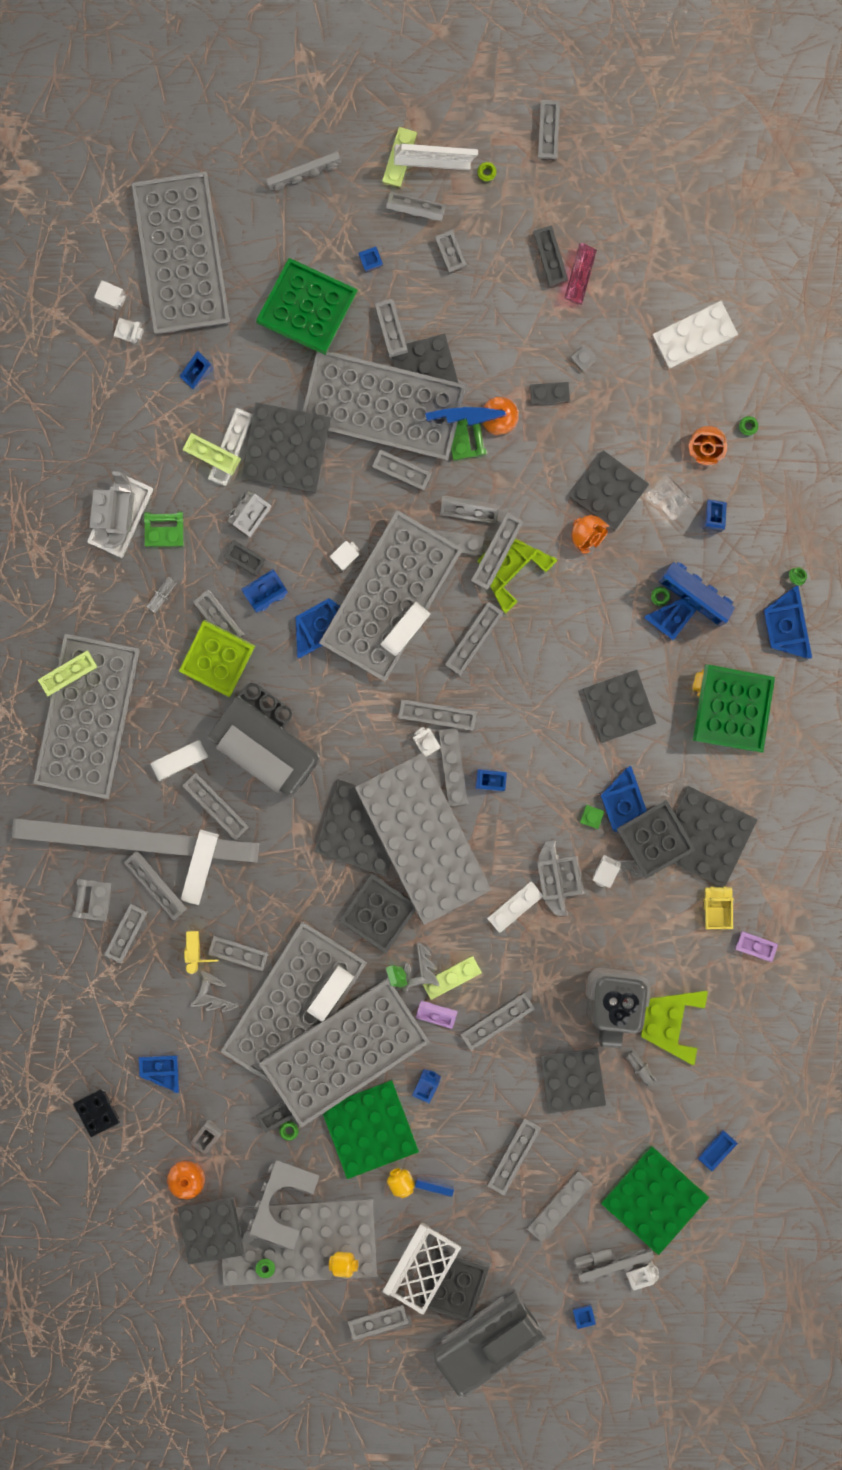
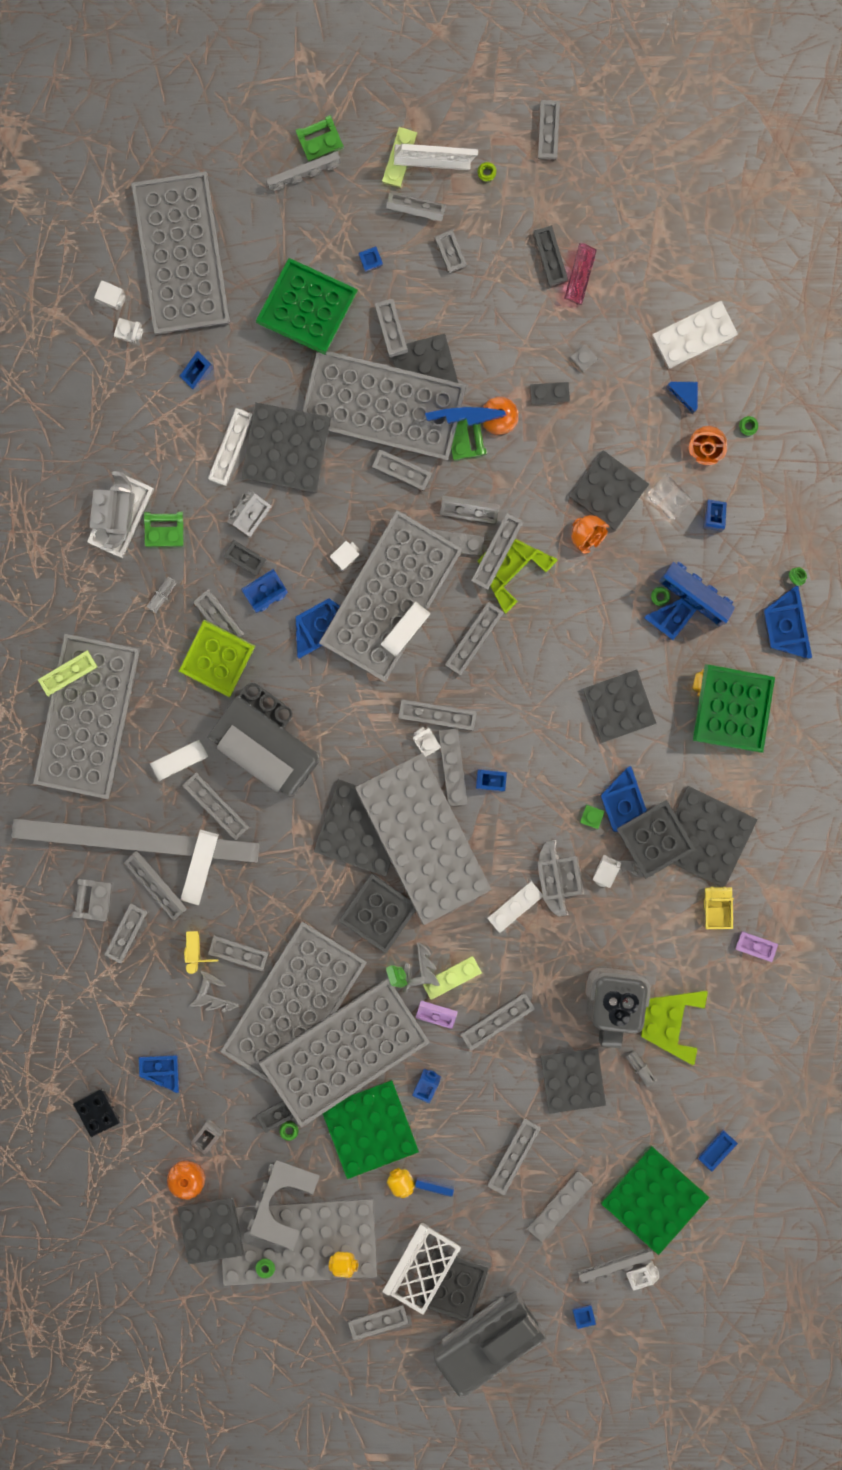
yellowish green plate [182,433,241,475] -> none
white beam [307,965,354,1022] -> none
light grey axle [574,1248,613,1270] -> none
none -> bright green plate [295,115,344,162]
none -> blue slope [666,382,698,414]

